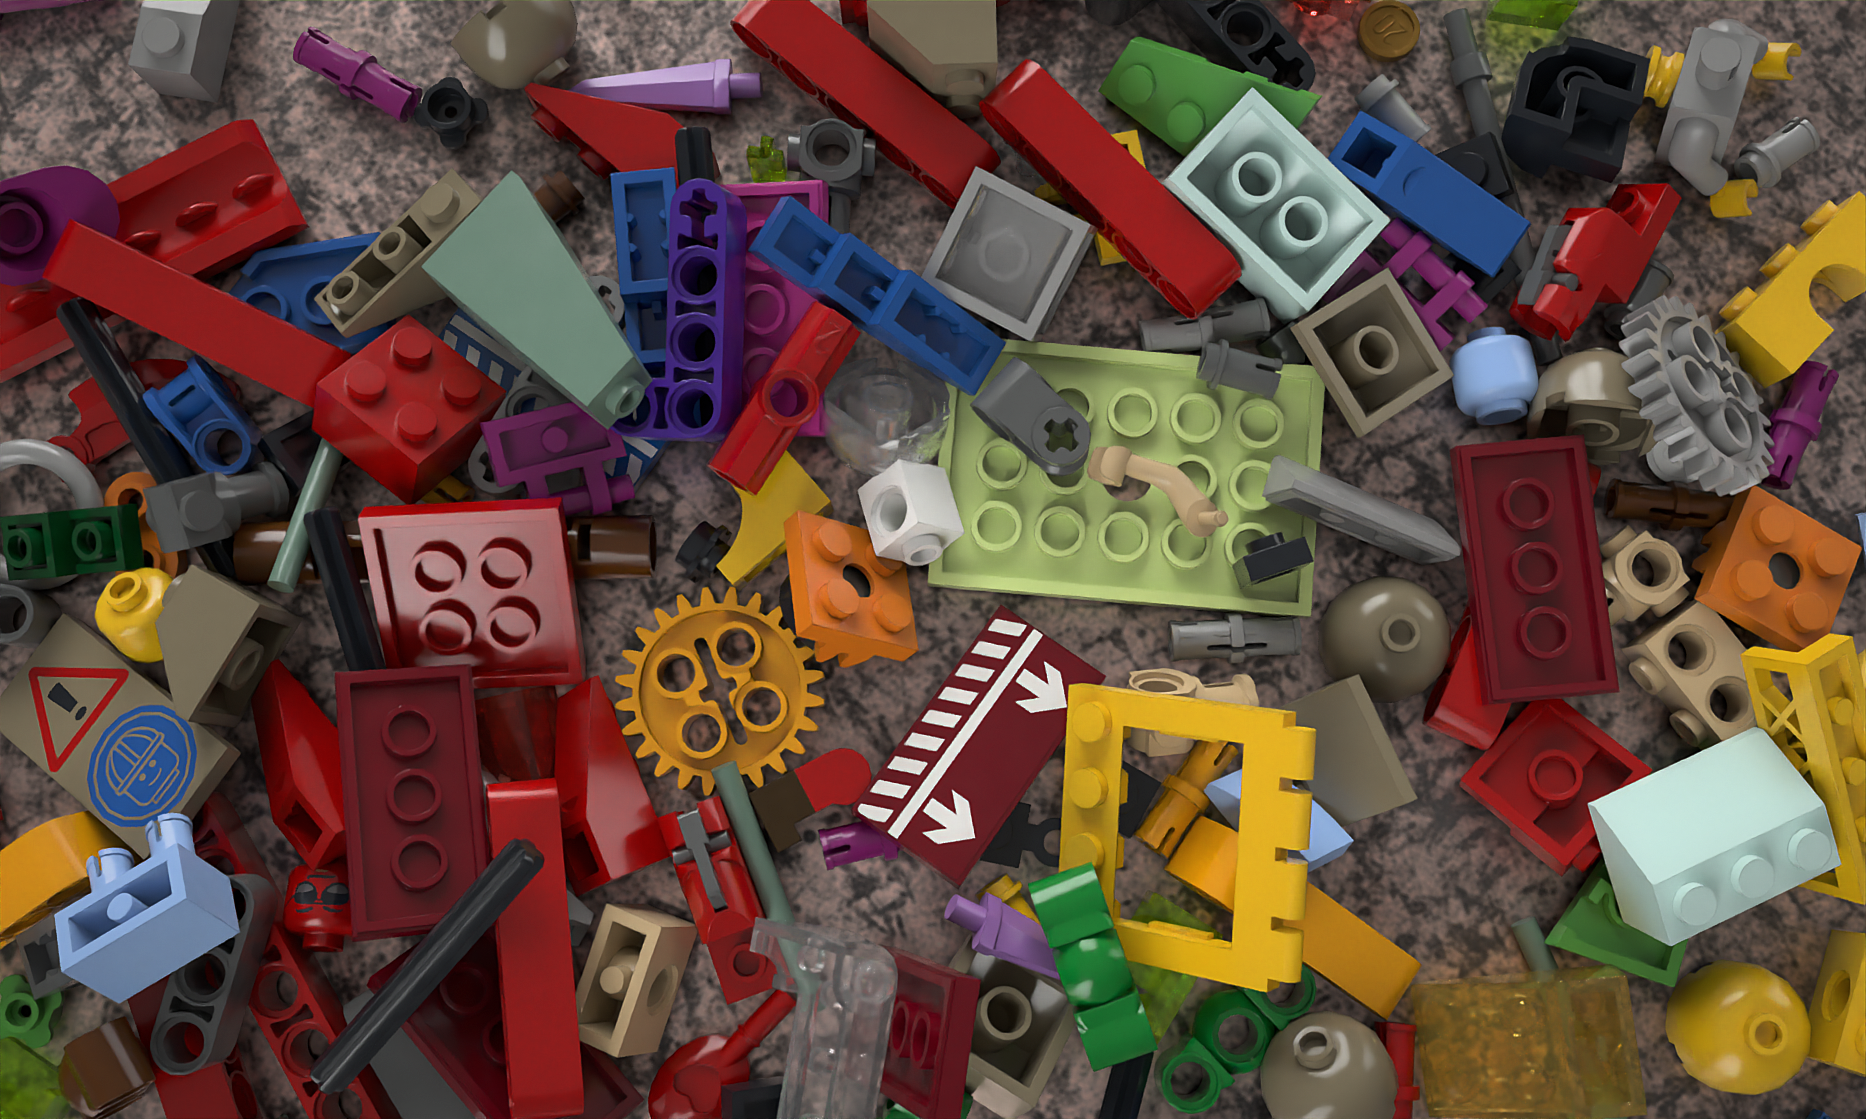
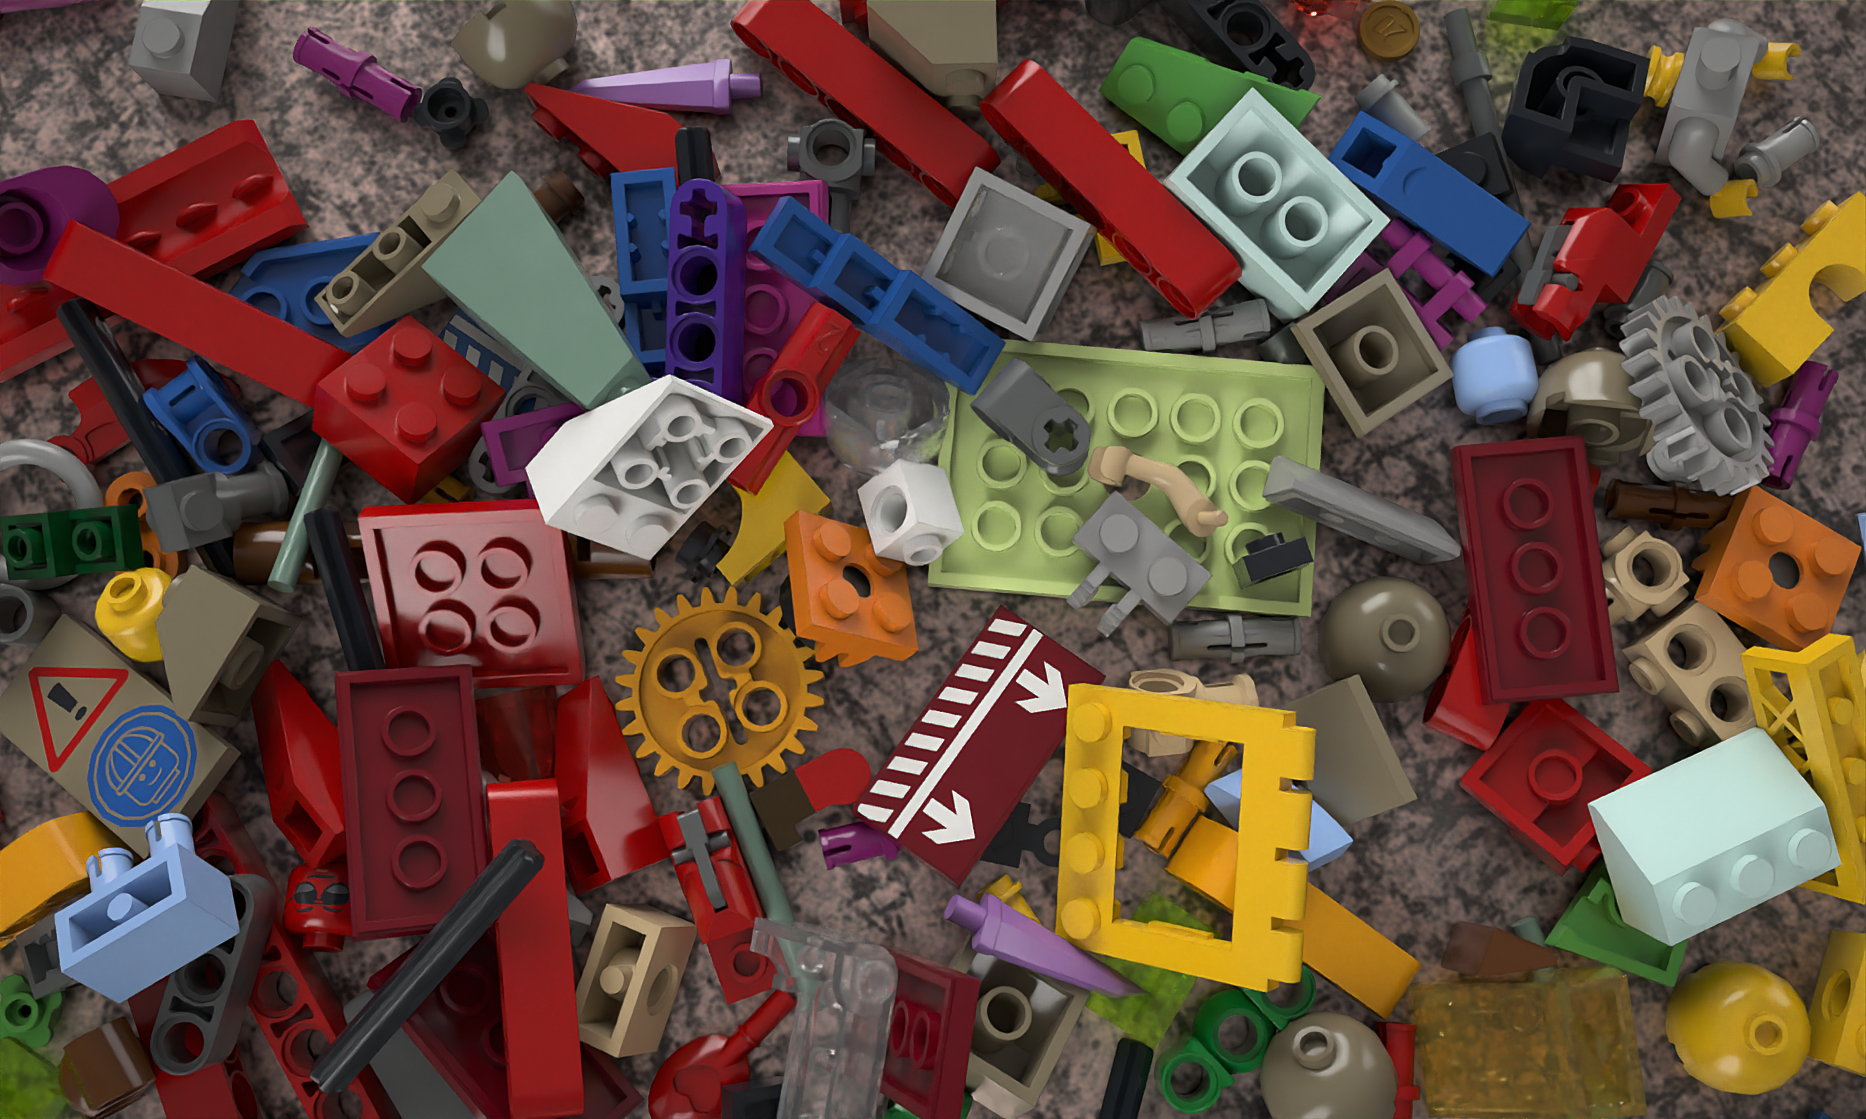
clear neon green piece [746,136,787,183] -> none
green piece [1028,861,1159,1072] -> none
dark grey pin [1196,339,1283,399] -> none
none -> white slope [525,374,774,560]
none -> light grey hinge [1066,490,1213,637]
none -> reddish brown slope [1441,921,1558,977]

